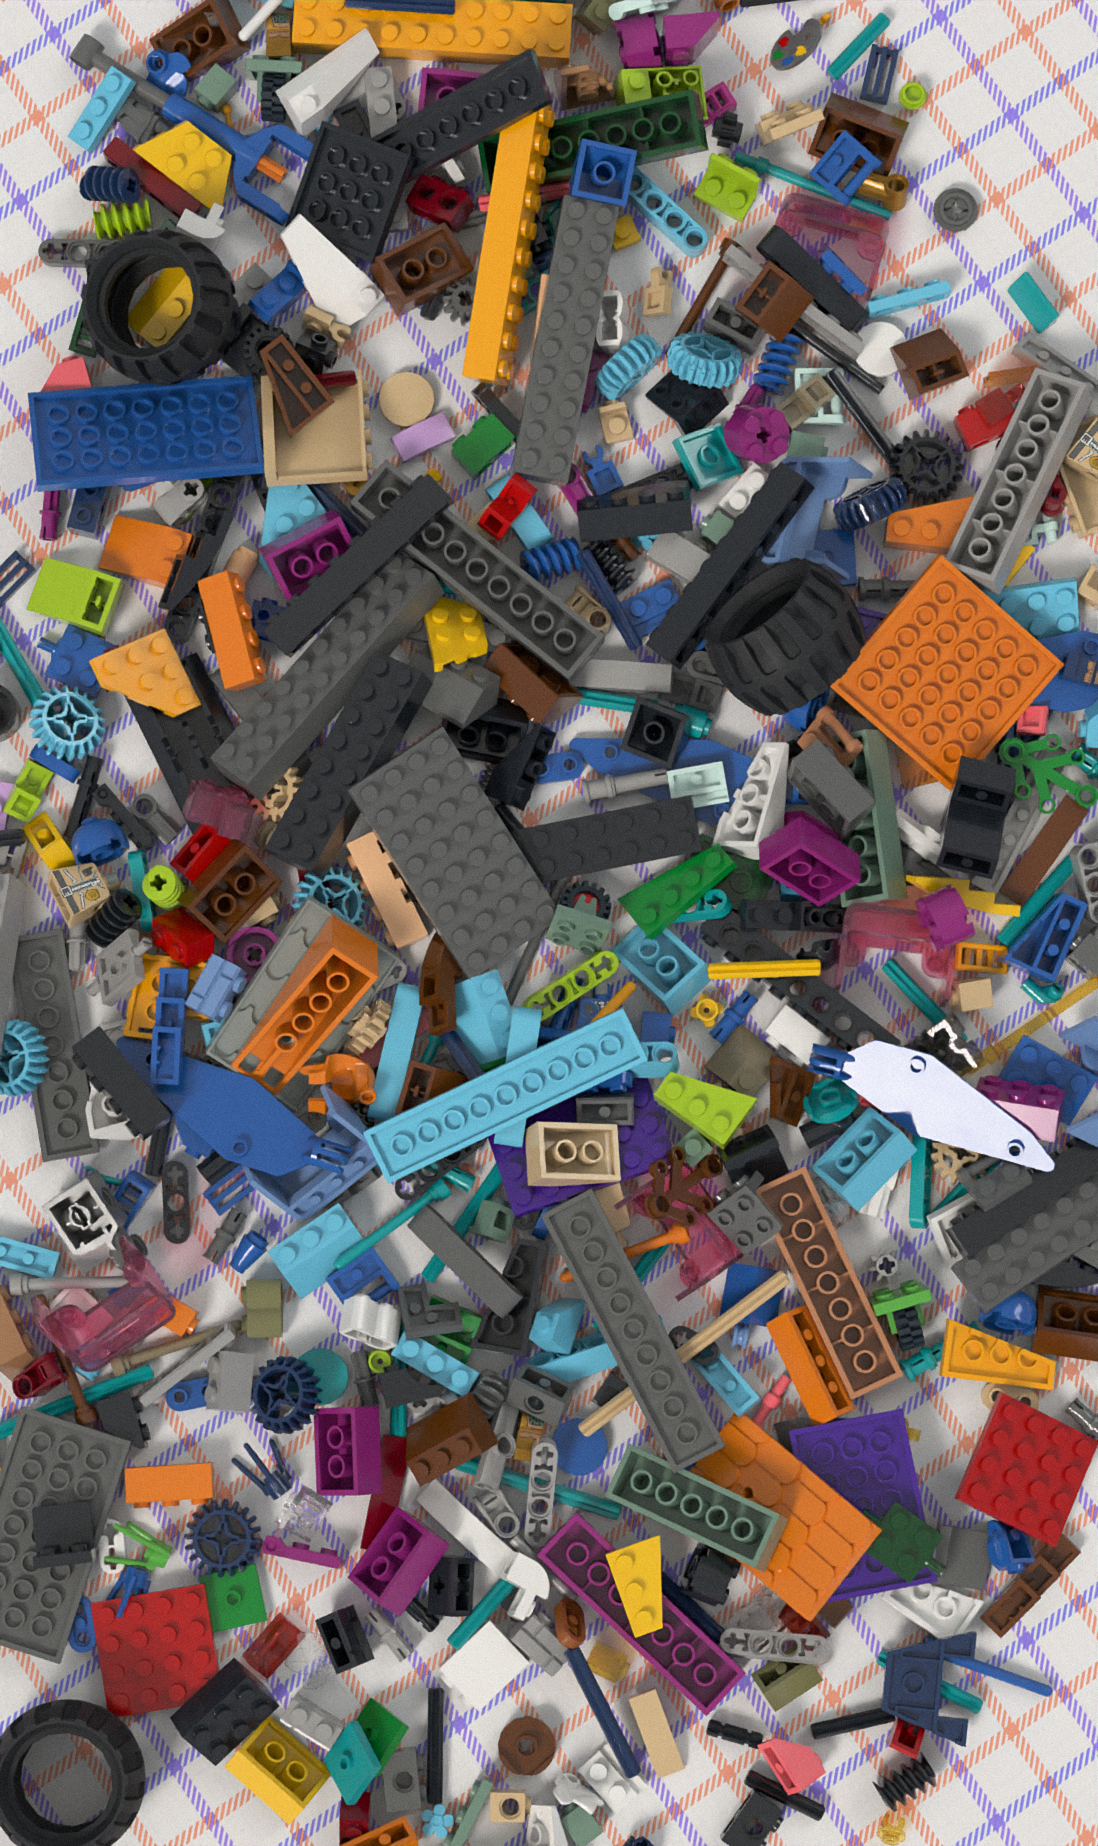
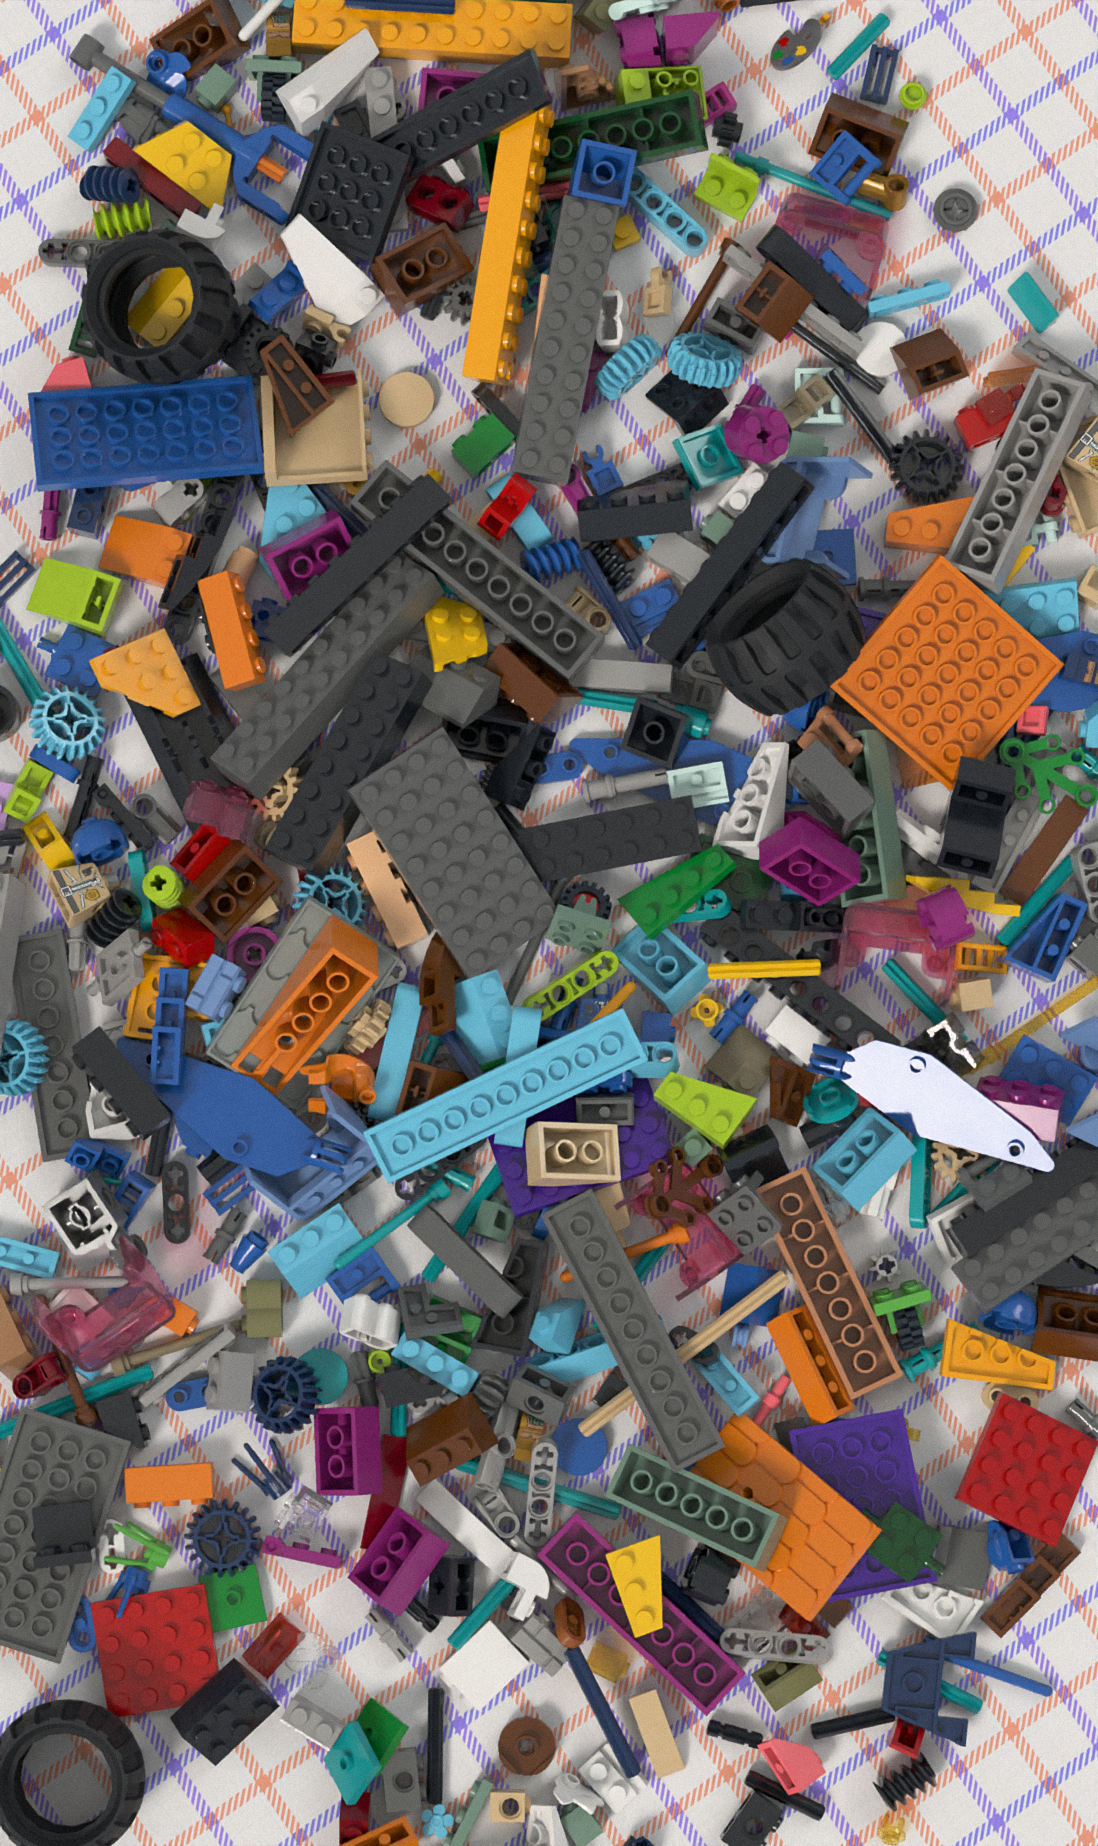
yellow slope [224,1716,331,1824] -> none
black brick [315,1605,375,1675] -> none
lavender slope [390,412,456,464] -> none
tan bracket [598,399,634,446] -> none
blue piece [753,333,804,396] -> none
tan plate [755,100,825,146] -> none
dark blue gear [833,477,908,531] -> none
teal arm [1020,977,1064,1004] -> none
none -> blue slope [64,1138,132,1179]

